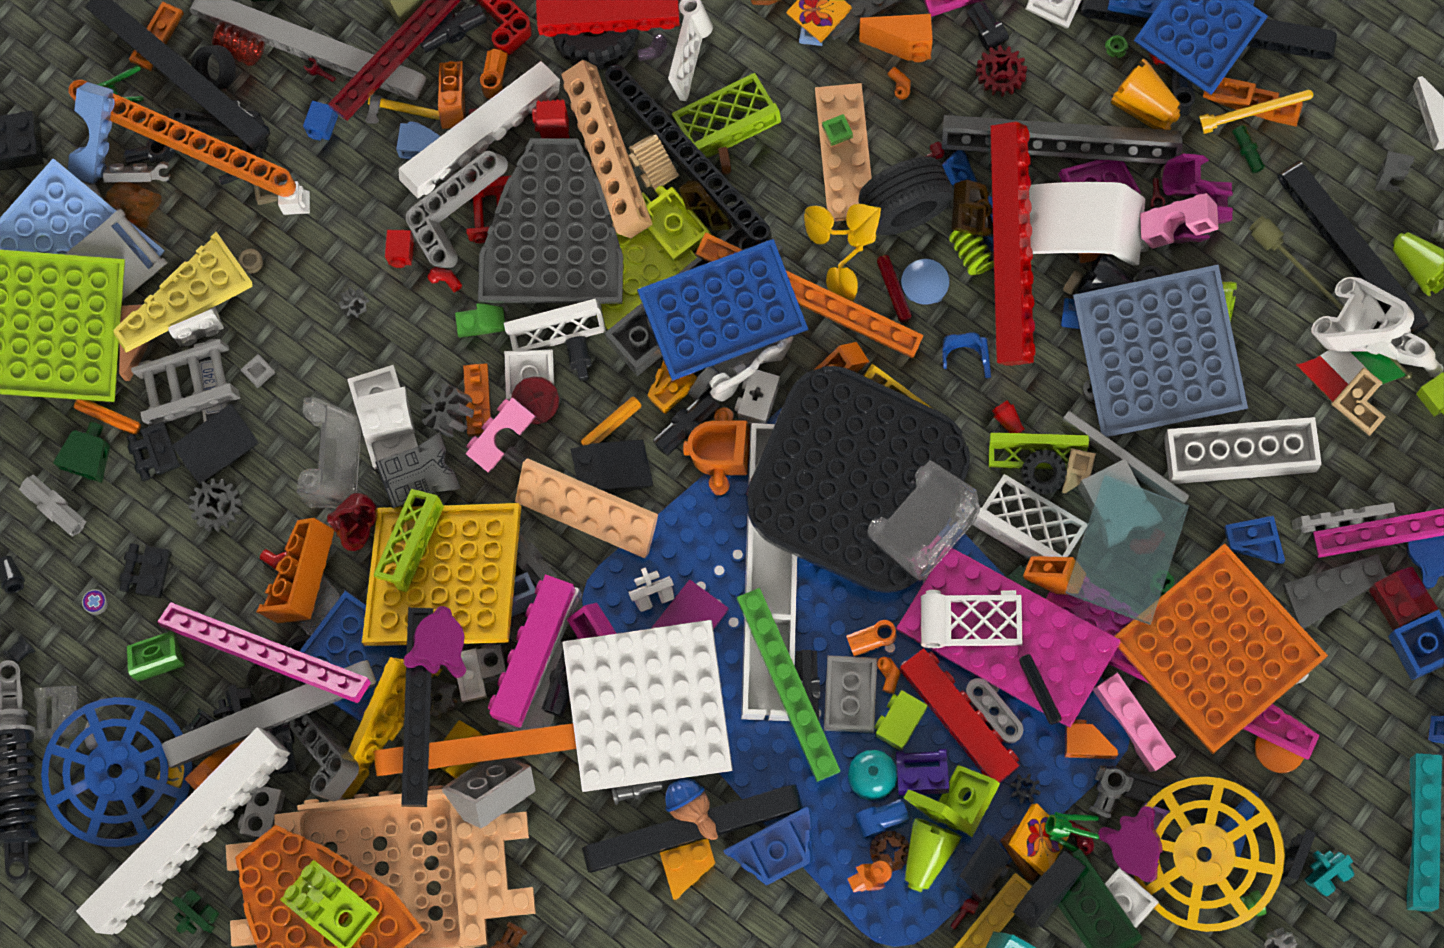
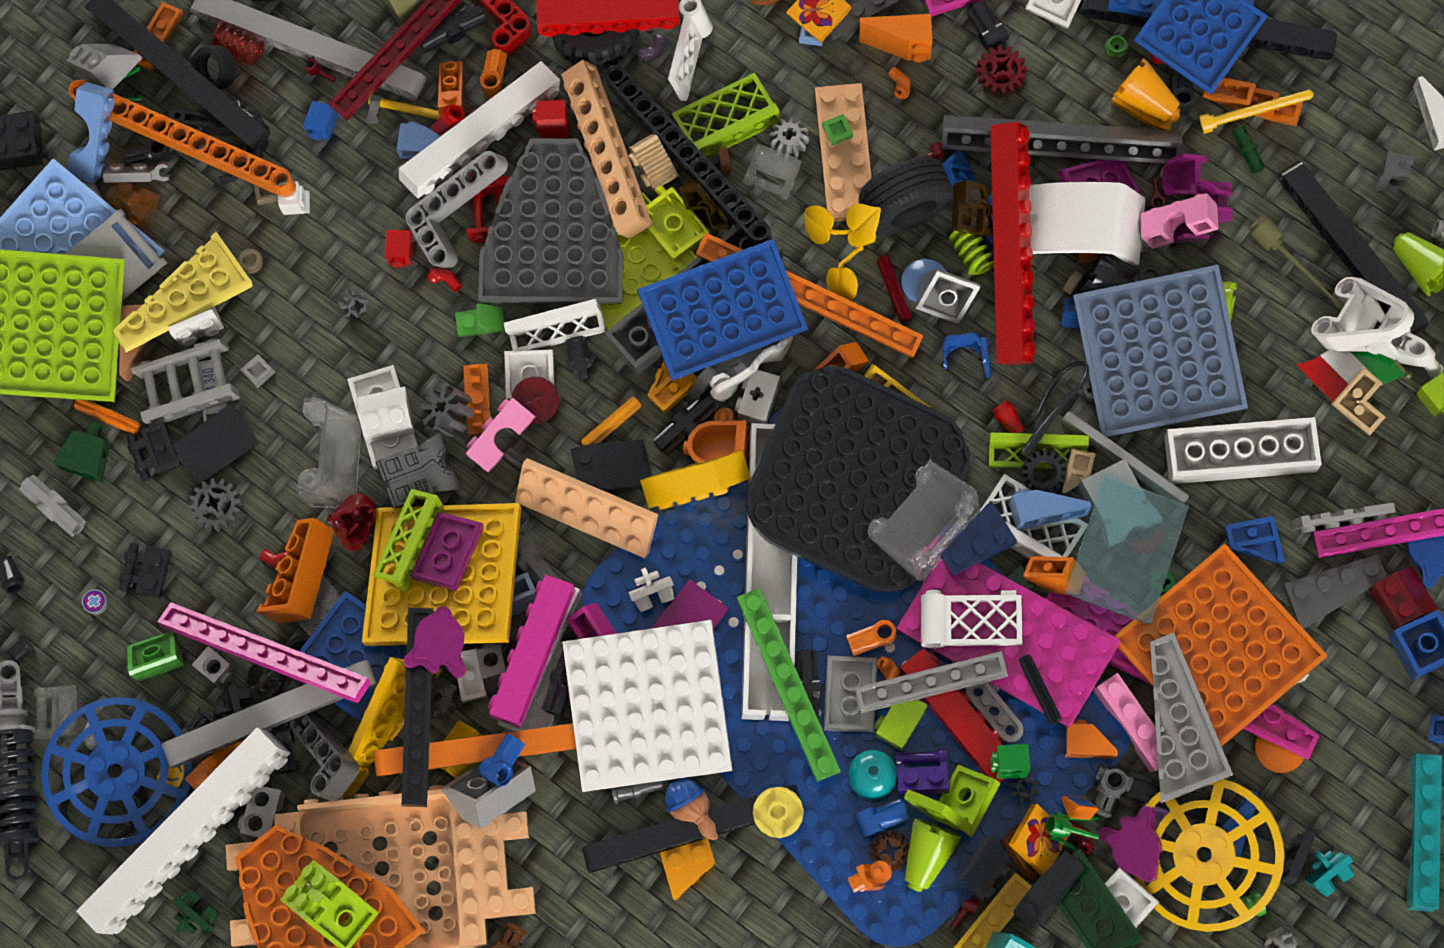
blue wing [723,806,812,885] -> none
none -> light grey slope [66,44,142,89]
none -> light grey brick [192,646,235,687]
none -> magenta tile [410,511,484,591]
none -> red cone [433,104,465,136]
none -> blue piece [479,733,525,787]
none -> yellow wedge [640,450,751,510]
none -> clear plate [743,144,802,201]
none -> light yellow tile [753,787,804,838]
none -> light grey gear [769,117,809,159]
none -> light grey tile [855,651,1008,713]
none -> light grey slope [915,268,980,324]
none -> dark blue wing [940,501,1017,577]
none -> green brick [990,744,1030,779]
none -> medium blue slope [1009,489,1091,530]
none -> black piece [1020,361,1089,457]
none -> orange slope [1061,796,1098,820]
none -> light grey wing [1150,633,1233,803]

